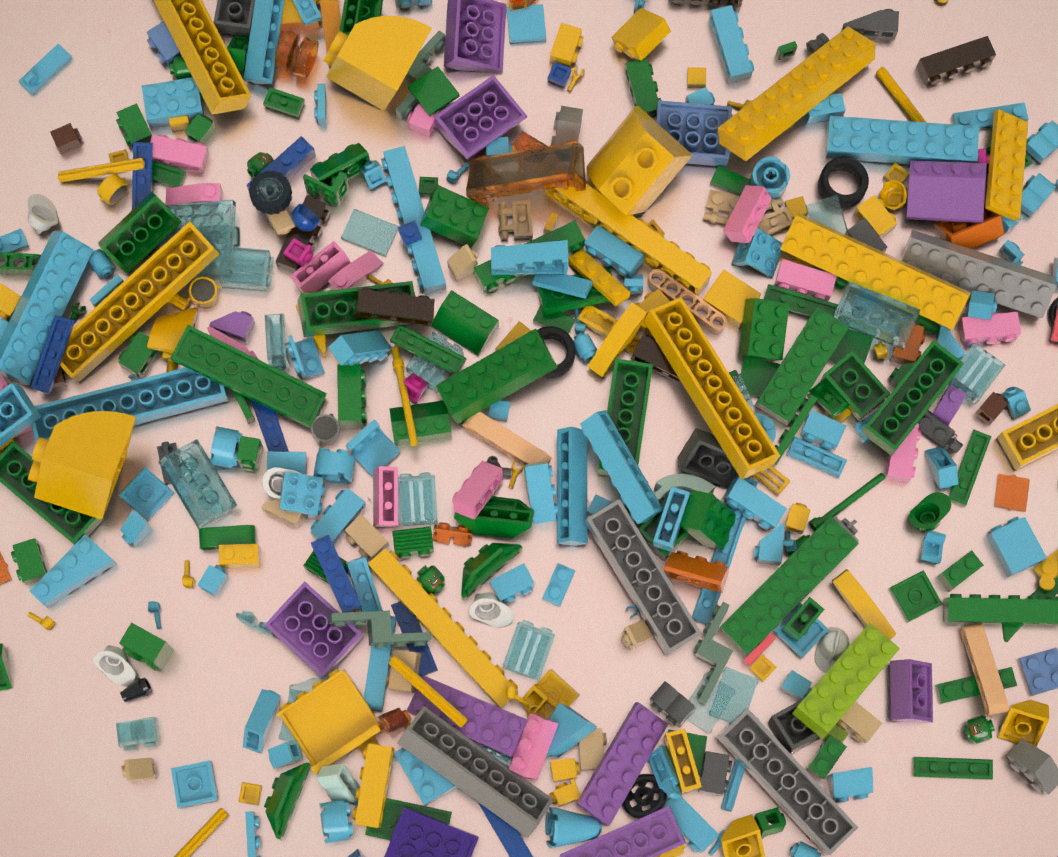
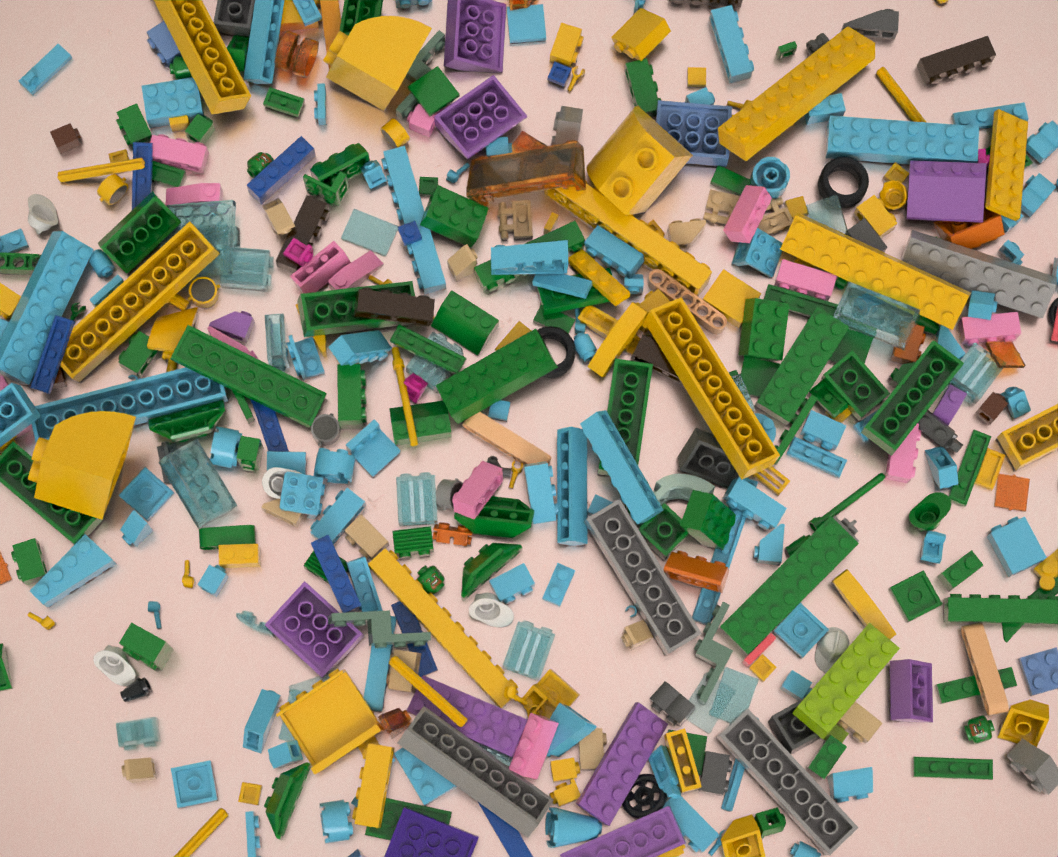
black wheel [249,171,292,215] -> none
blue hair [291,204,320,232] -> none
light aqua brick [318,764,360,802] -> none
bright pink brick [373,466,398,527] -> none
medium azure brick [653,486,690,552] -> none
green brick [782,597,825,642] -> none
medium azure hand [783,530,797,552] -> none
yellow brick [784,503,811,535] -> none
yellow plate [874,341,889,360] -> none
none -> green wedge [148,400,225,442]
none -> yellow piece [380,118,410,148]
none -> light grey piece [436,478,463,510]
none -> tan slope [667,218,706,250]
none -> yellow tile [974,448,1005,491]
none -> clear orange piece [985,342,1026,368]

